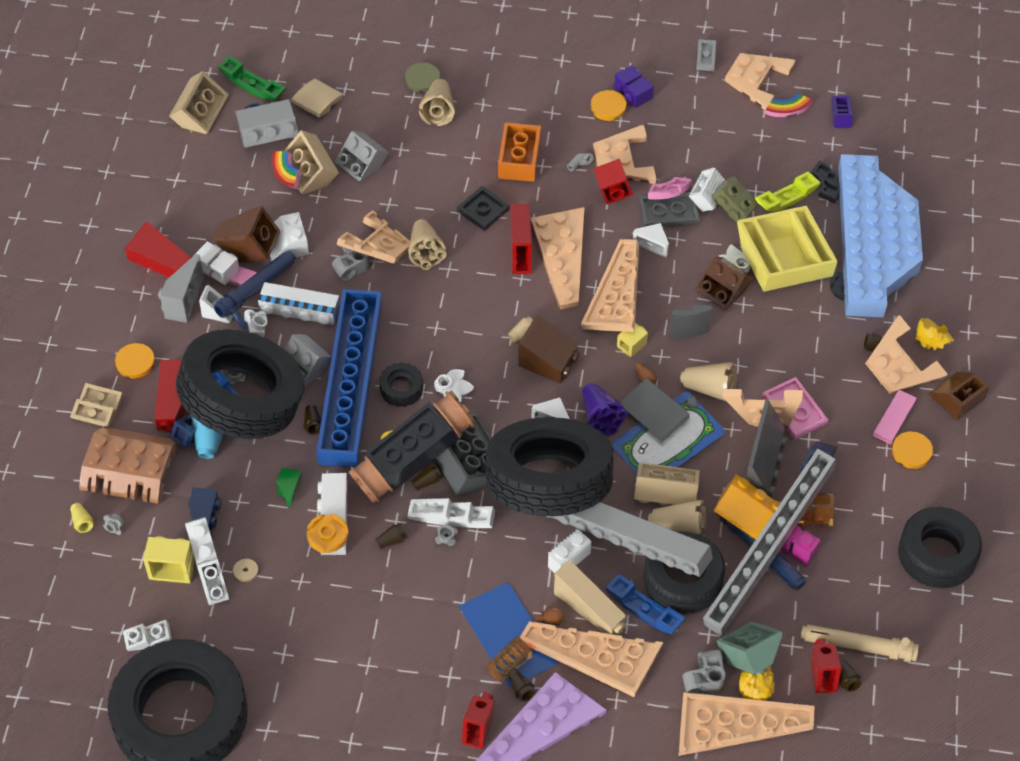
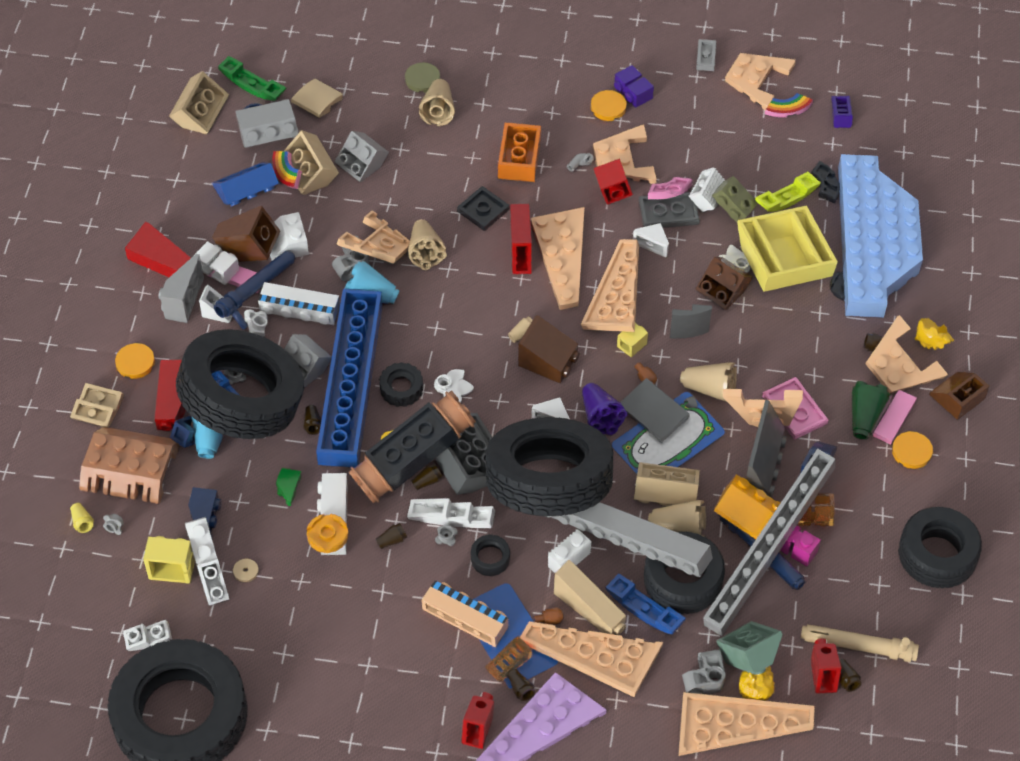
none -> blue slope [212,162,279,206]
none -> medium azure cone [344,261,400,304]
none -> light nougat brick [422,580,508,647]
none -> black tyre [470,534,510,576]
none -> dark green cone [851,381,892,440]

